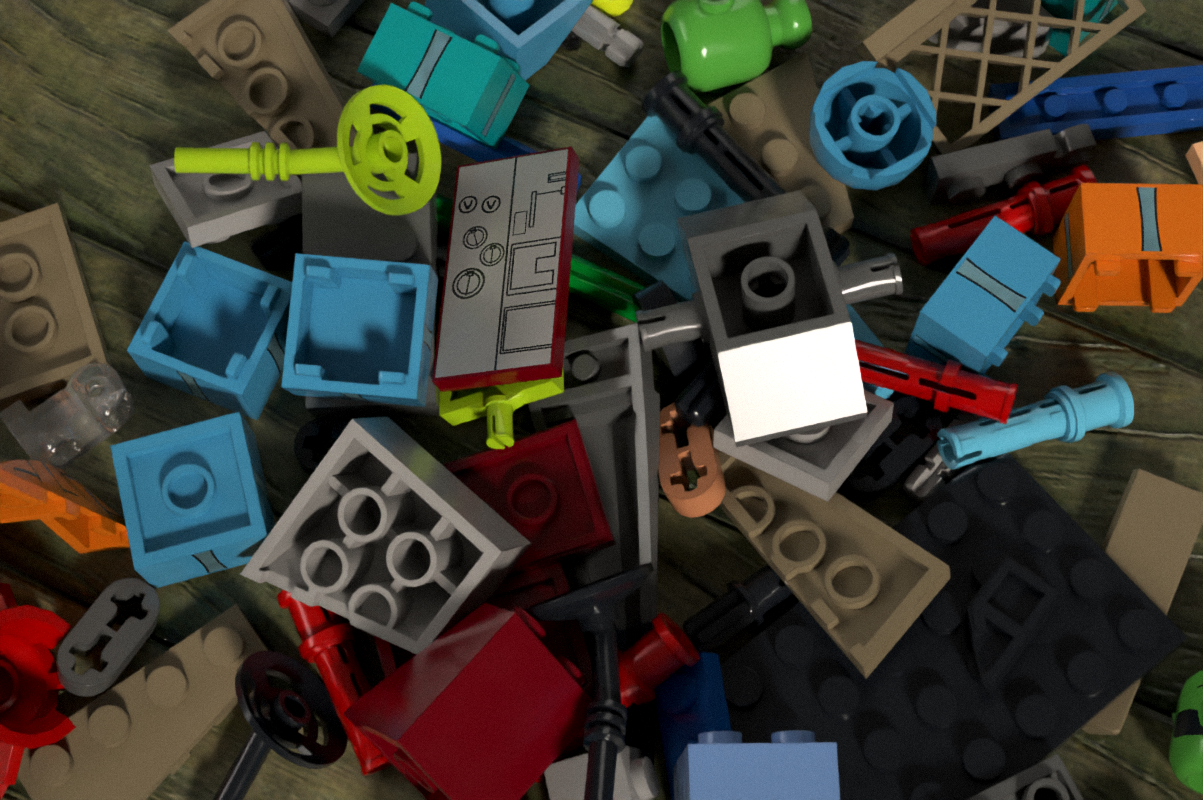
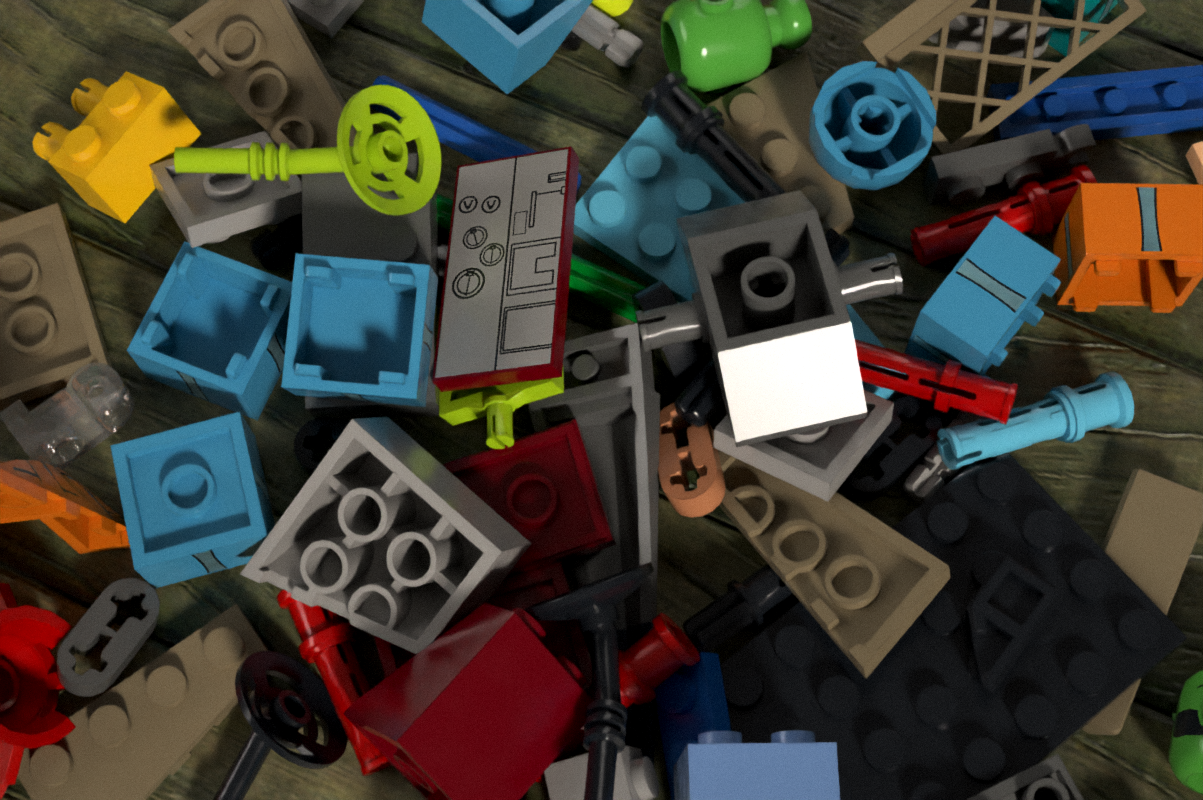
teal container [357,1,530,150] -> none
none -> yellow brick [32,71,201,224]

